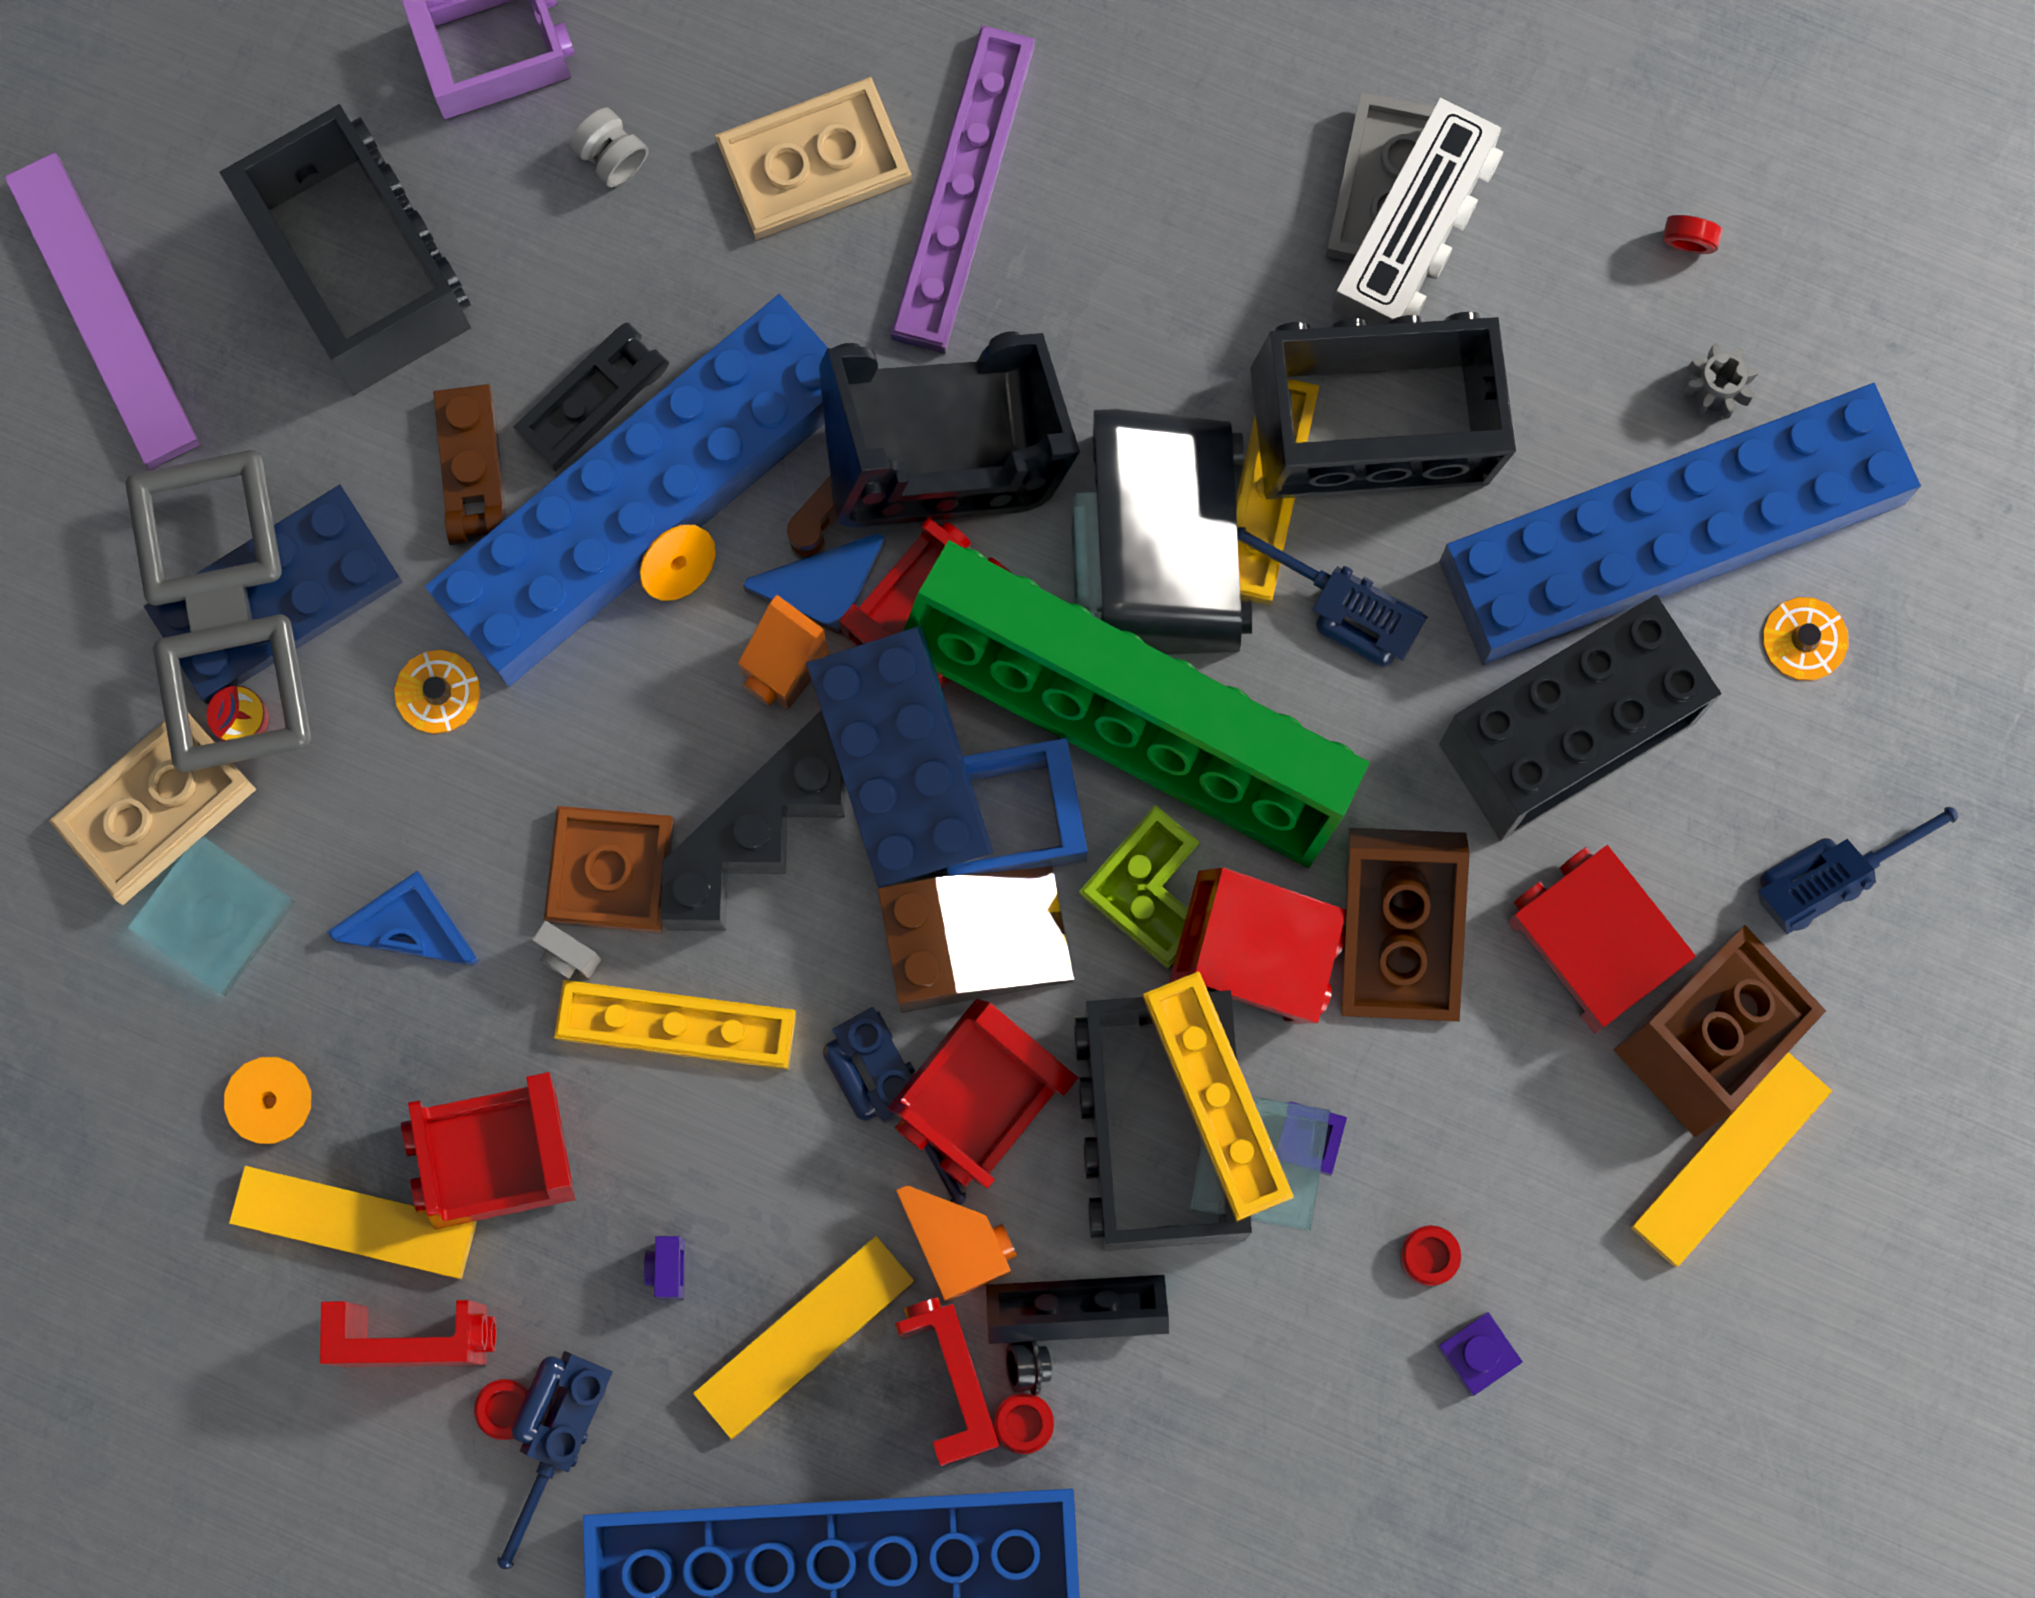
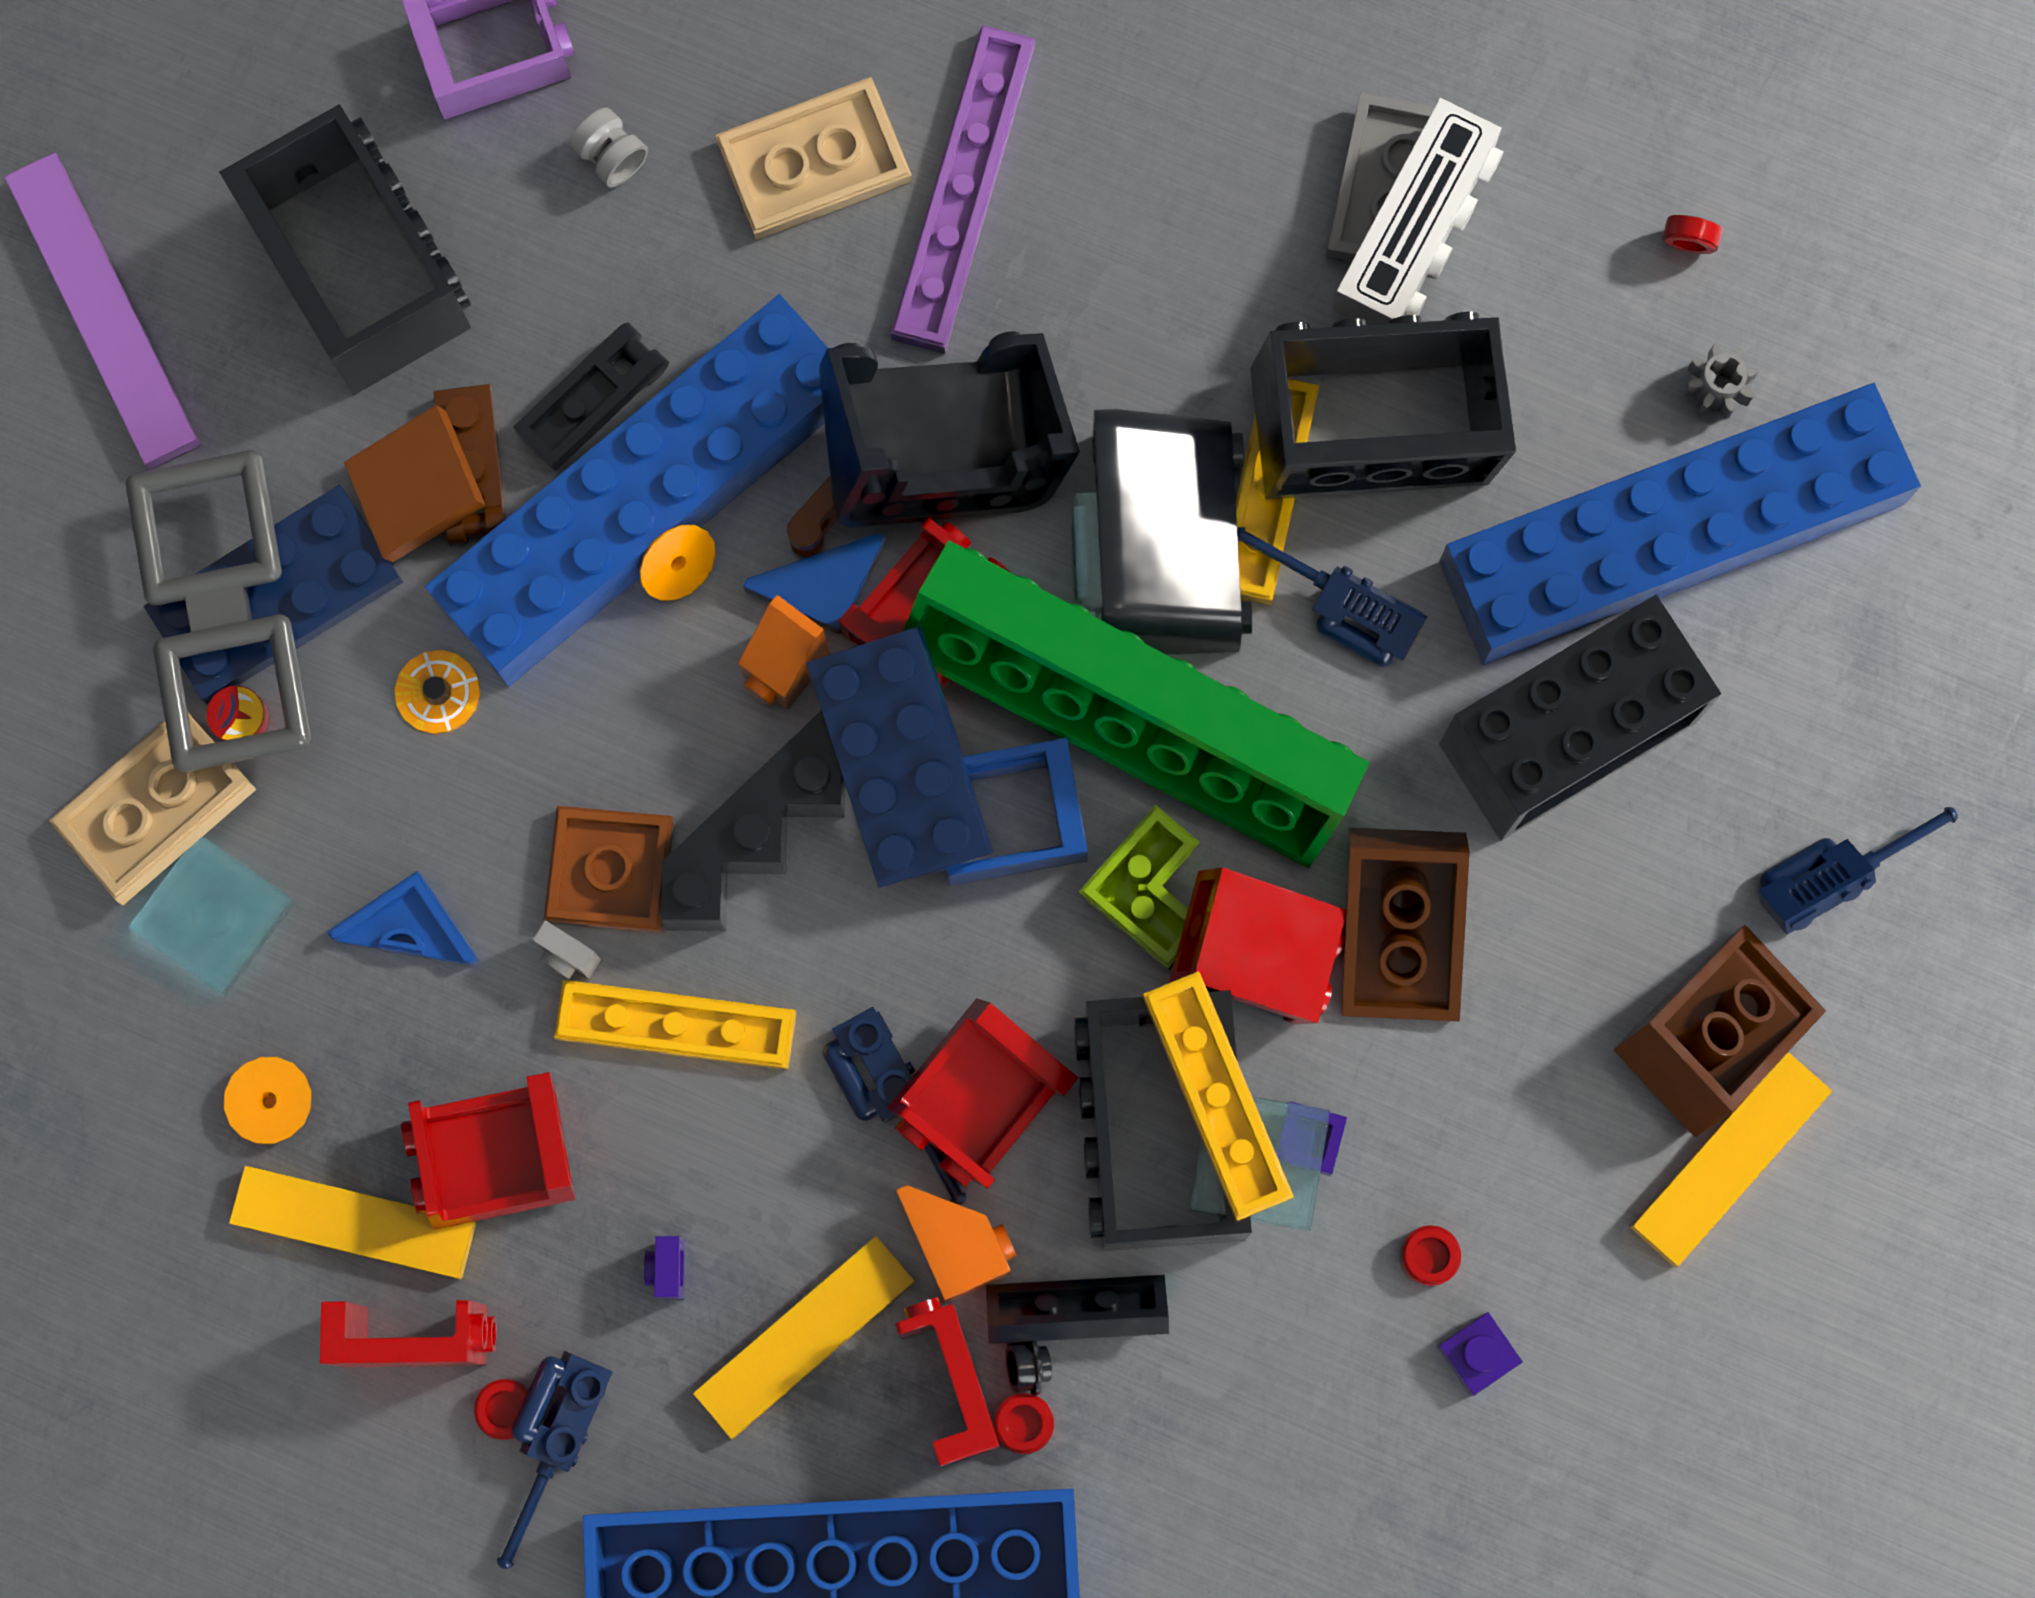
reddish brown slope [878,866,1074,1013] -> none
red panel [1508,844,1696,1035] -> none
light orange piece [1763,597,1849,680] -> none
none -> dark orange tile [344,405,486,563]

